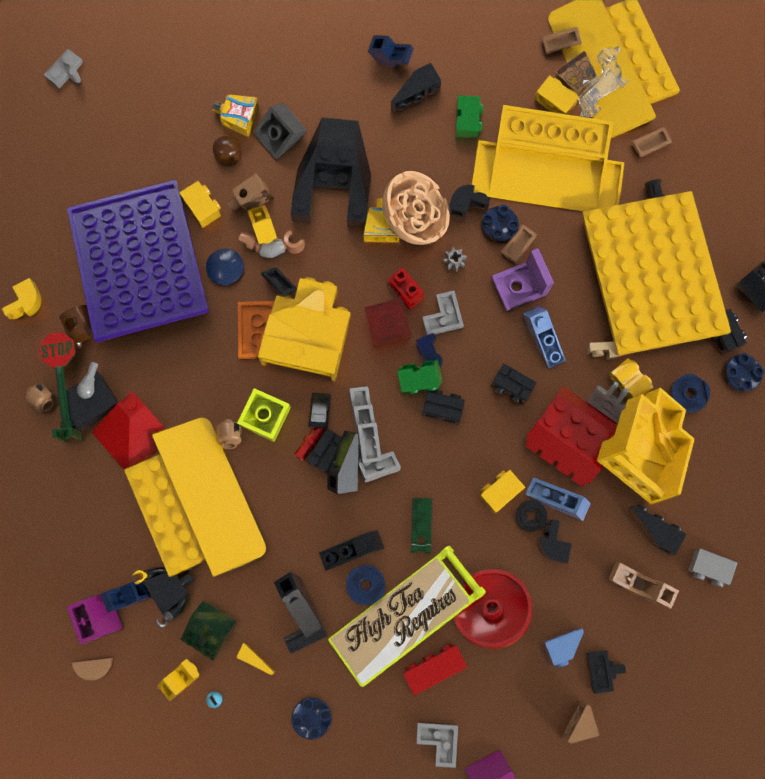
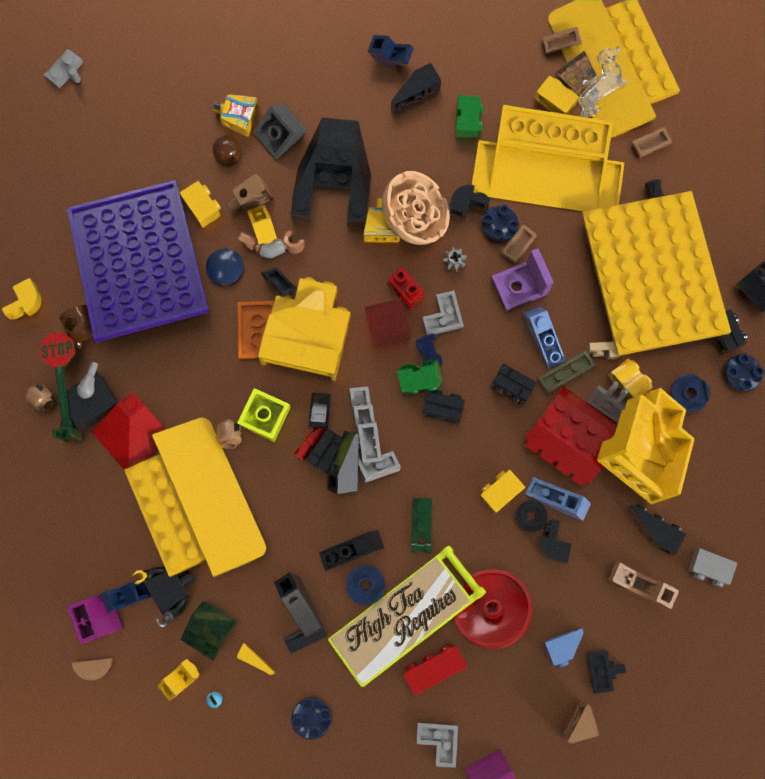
none -> olive tile [537,350,596,395]

